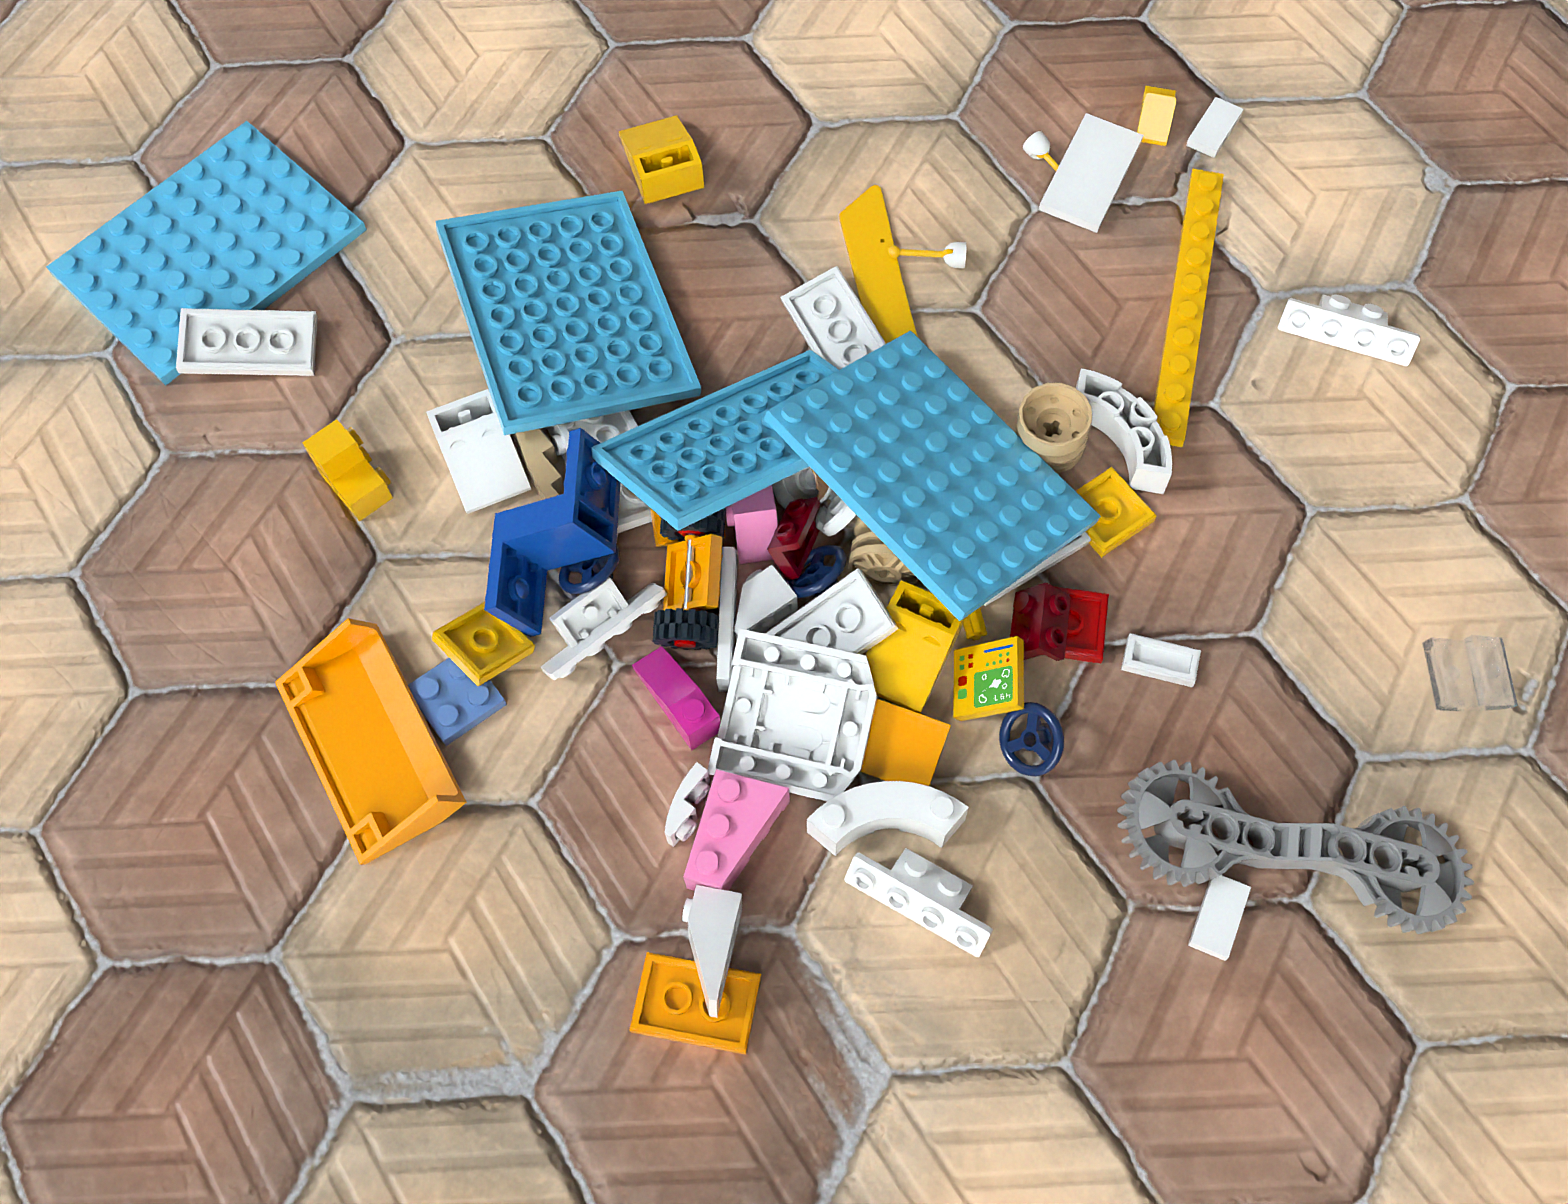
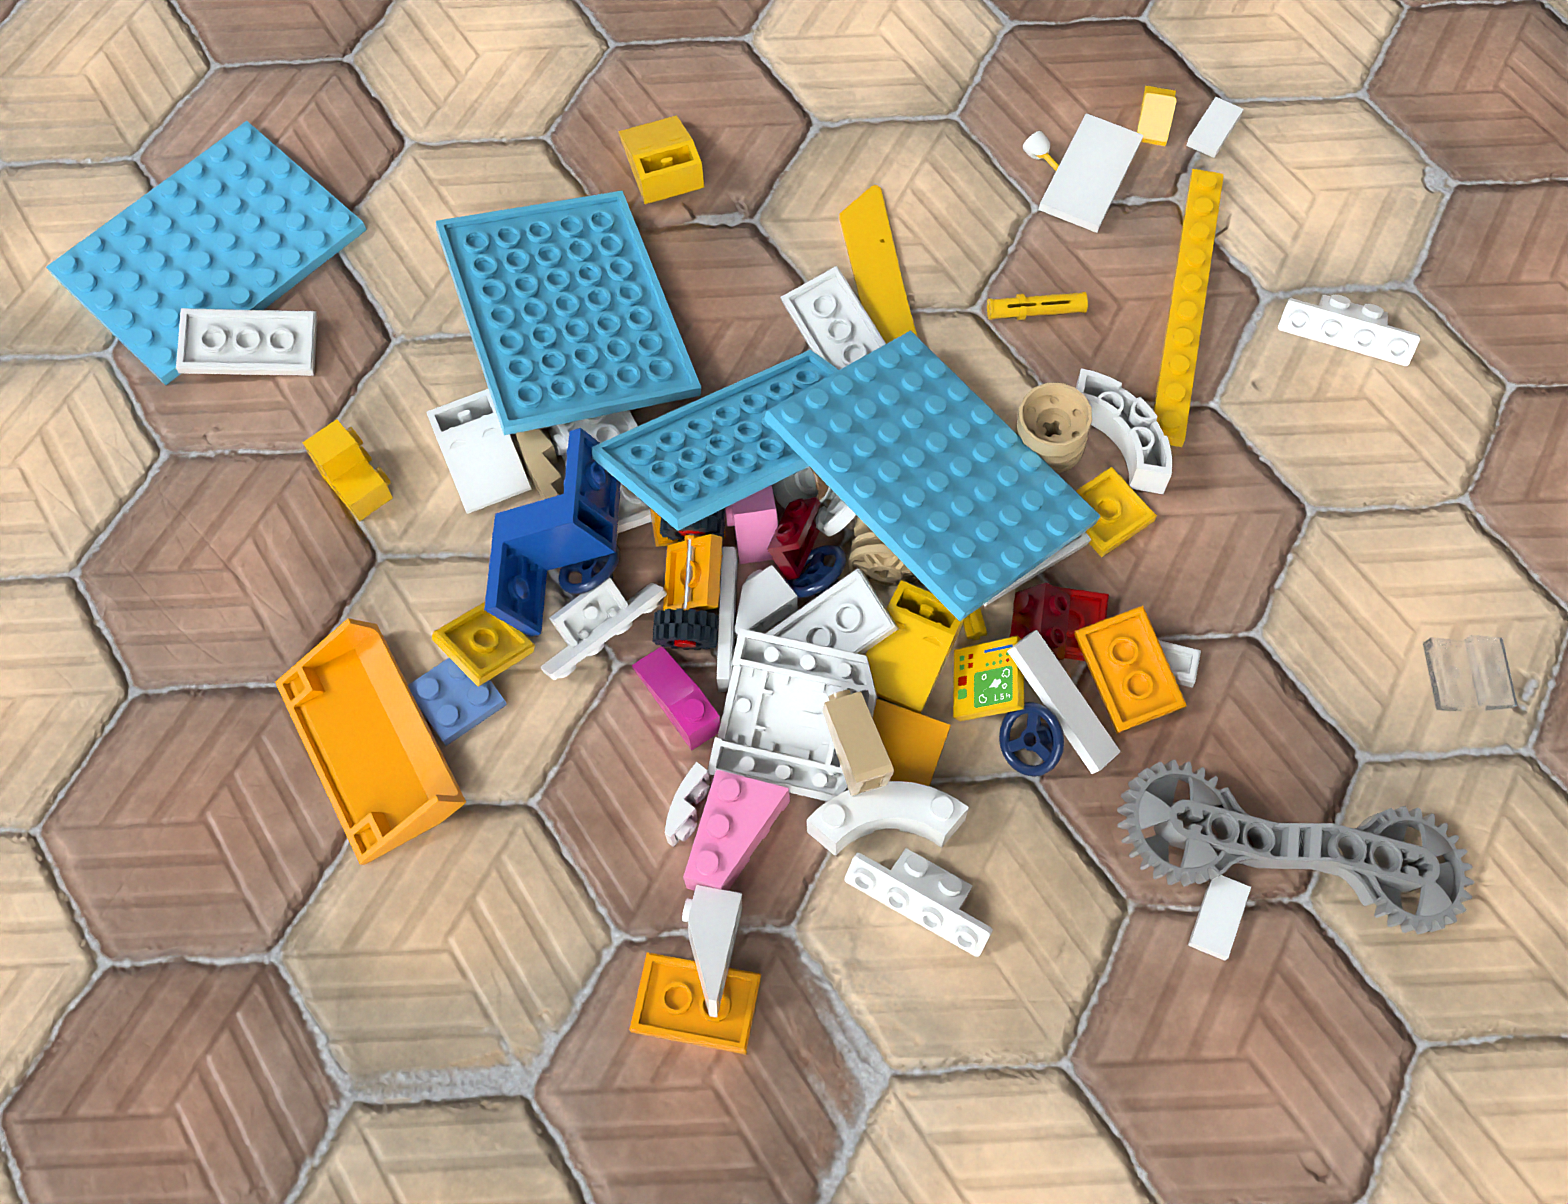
hinge [888,242,966,268] -> none
none -> tan slope [822,690,894,796]
none -> yellow pin [987,292,1088,320]
none -> white tile [1007,630,1121,774]
none -> light orange tile [1074,605,1187,734]

